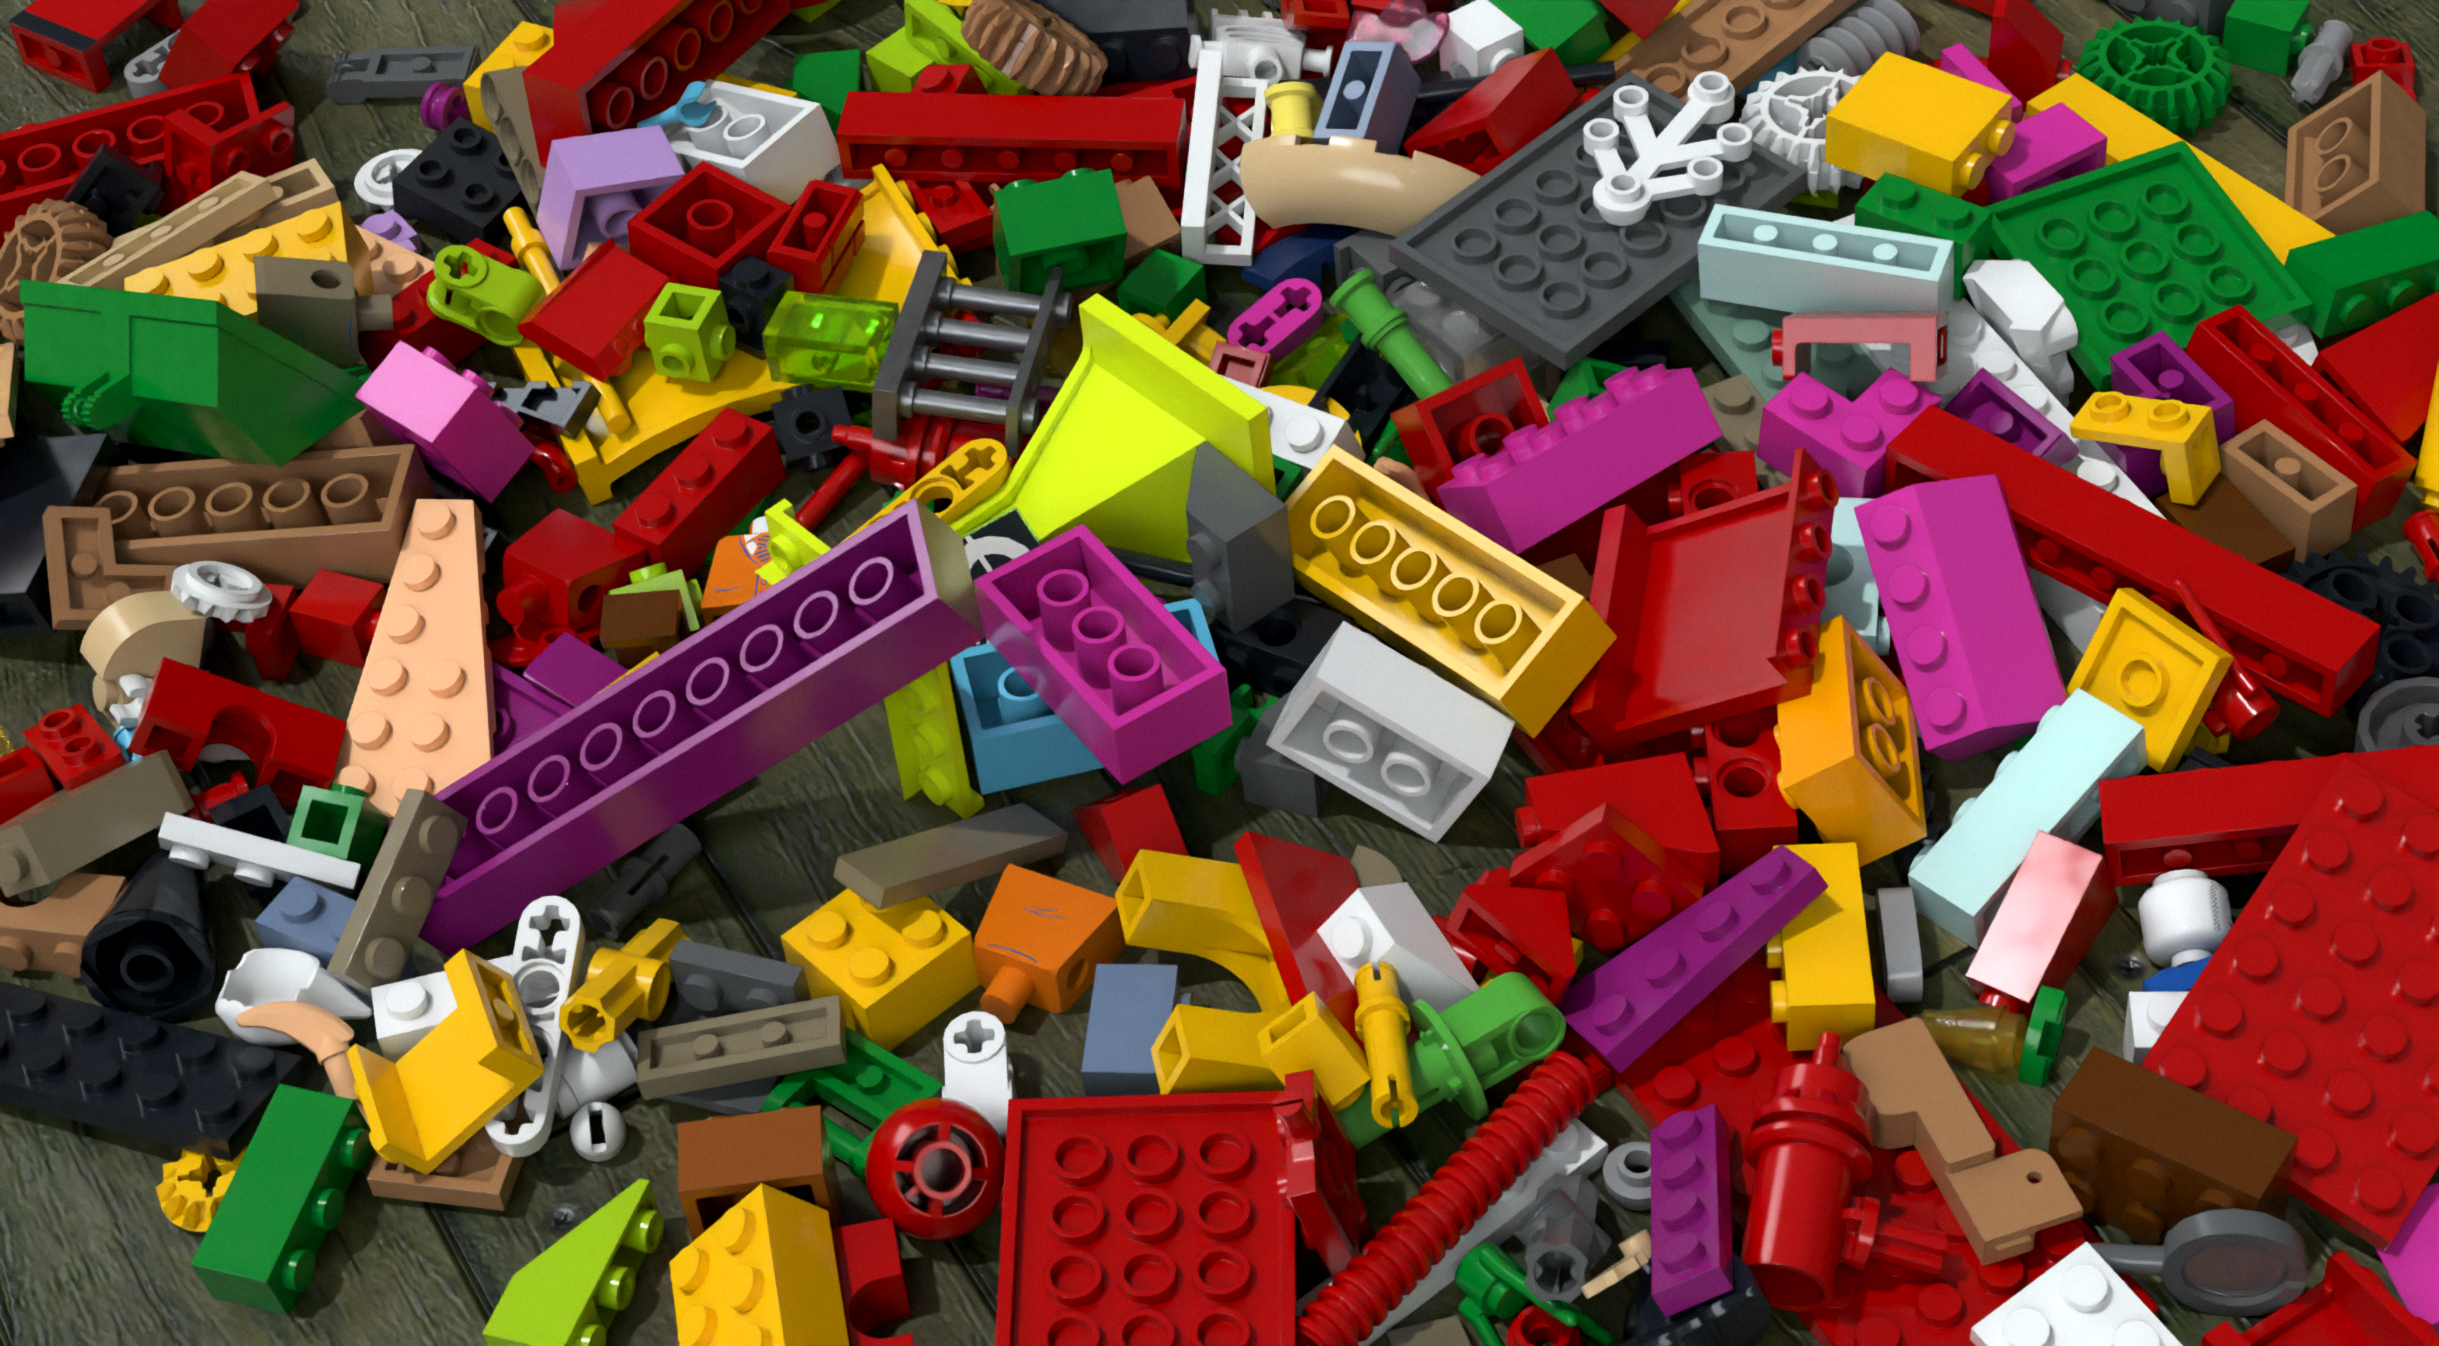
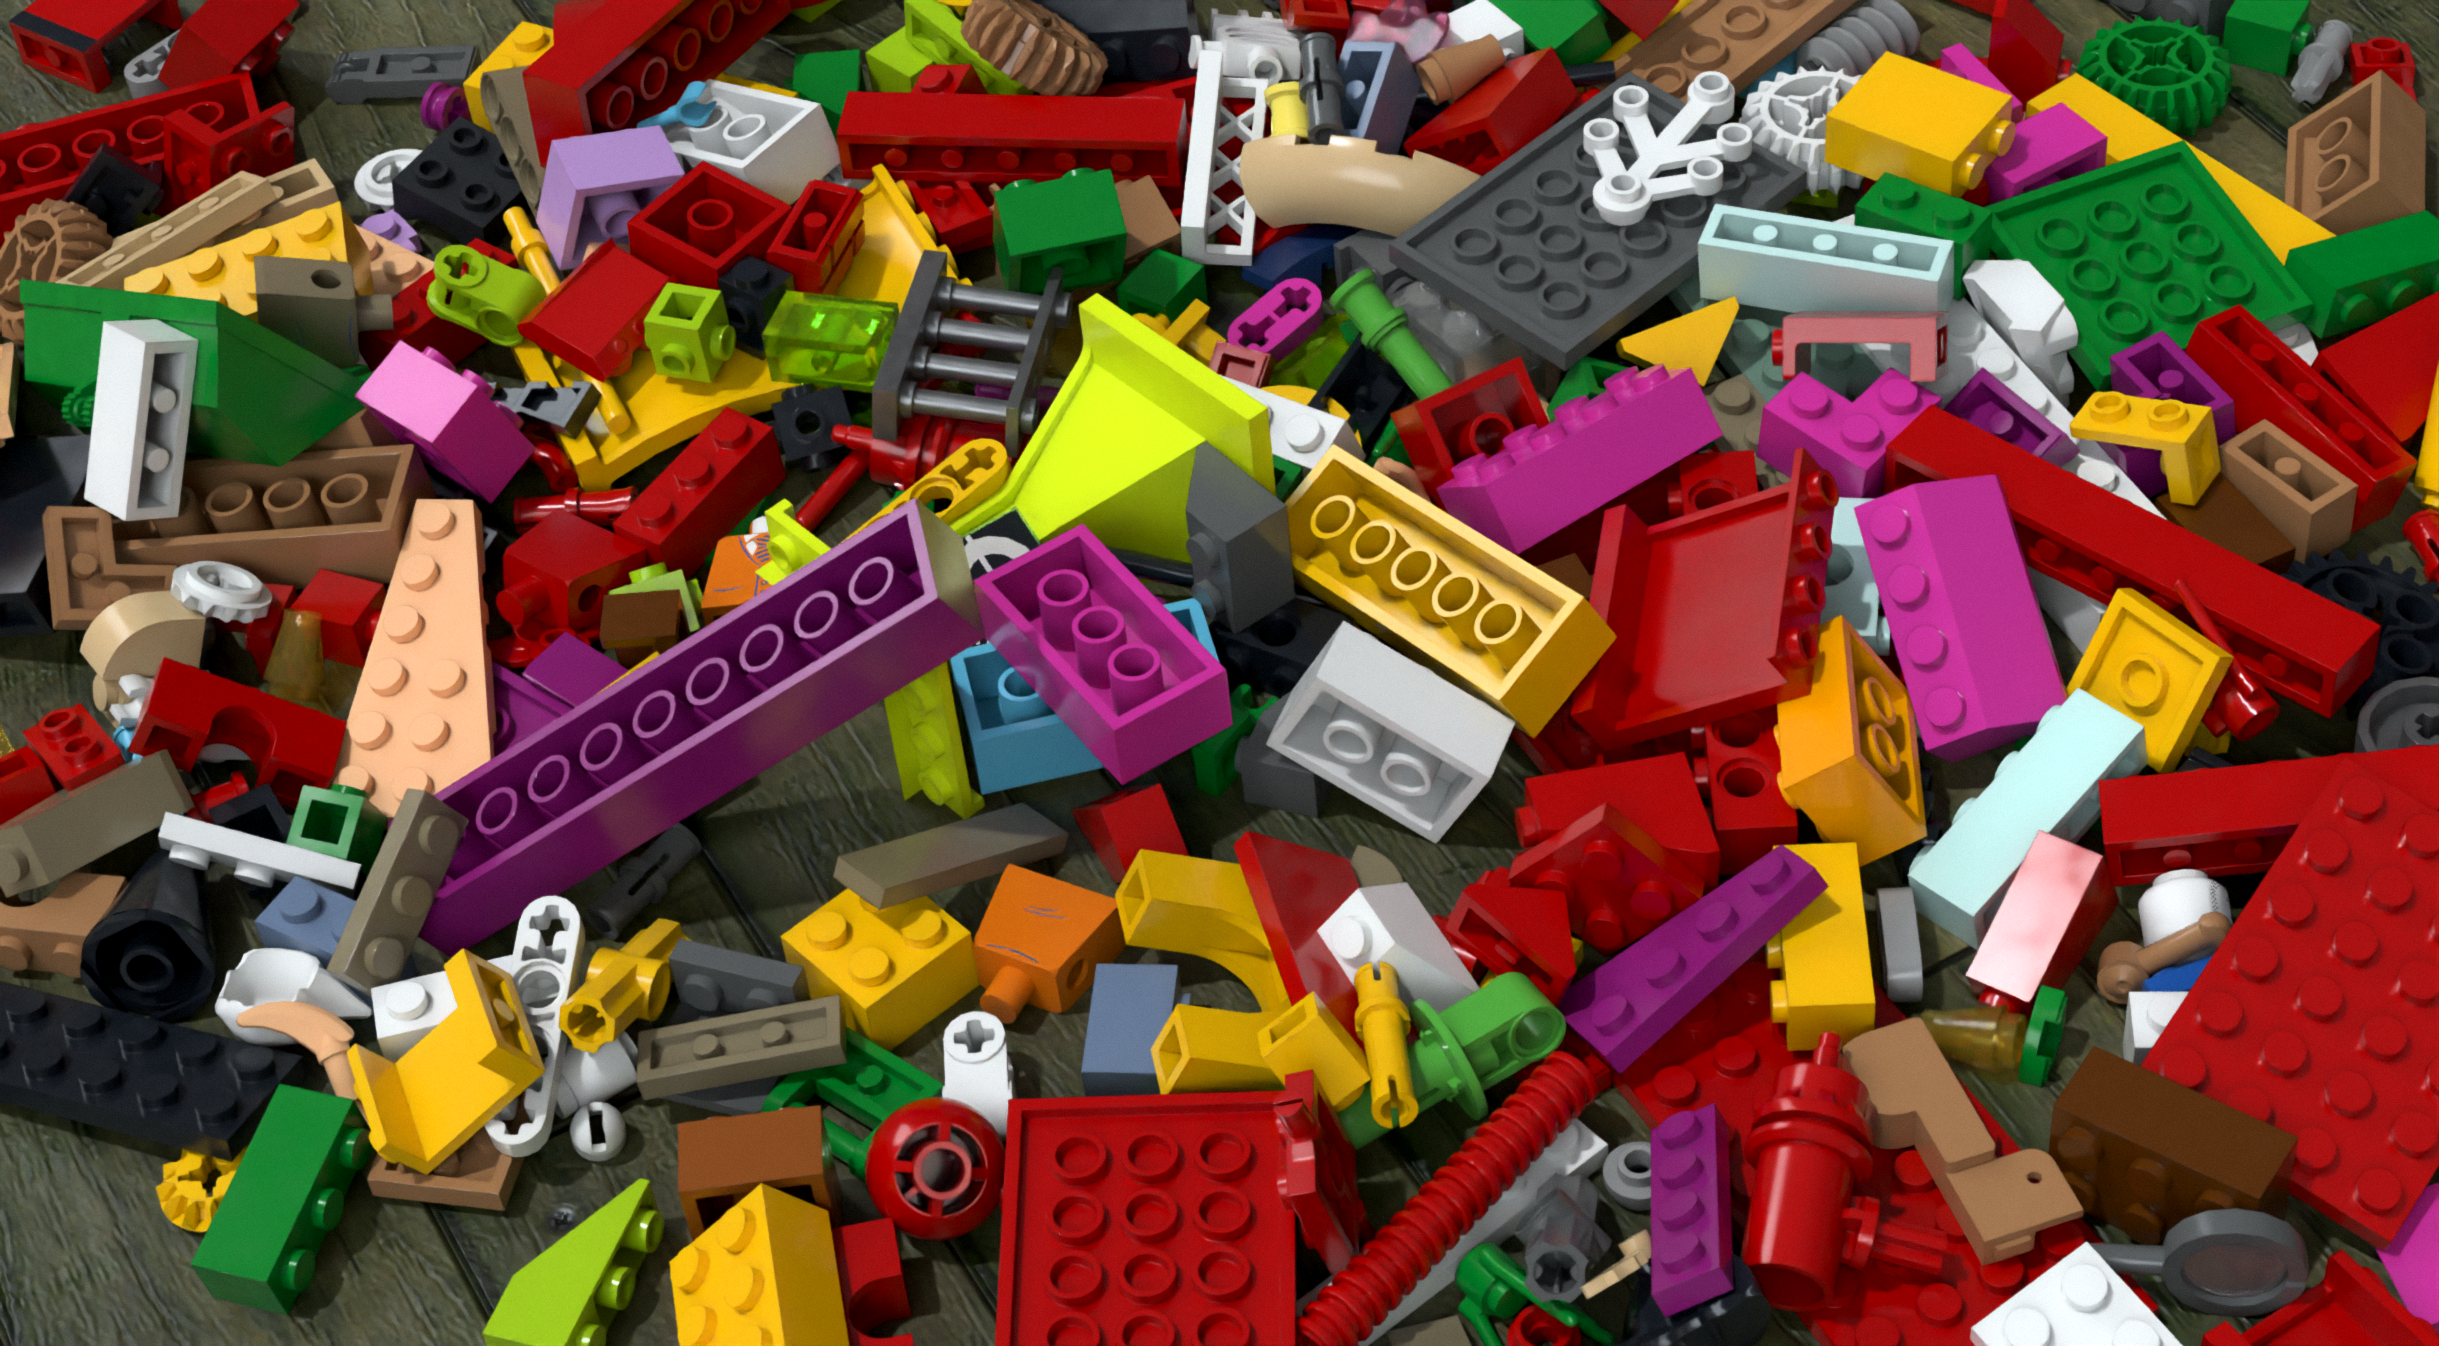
none -> white brick [84,319,199,521]
none -> clear yellow cone [263,609,326,702]
none -> red pin [513,486,638,536]
none -> dark grey pin [1299,32,1345,145]
none -> medium nougat cone [1416,34,1506,105]
none -> yellow slope [1615,296,1740,389]
none -> medium nougat piece [2097,911,2232,1004]

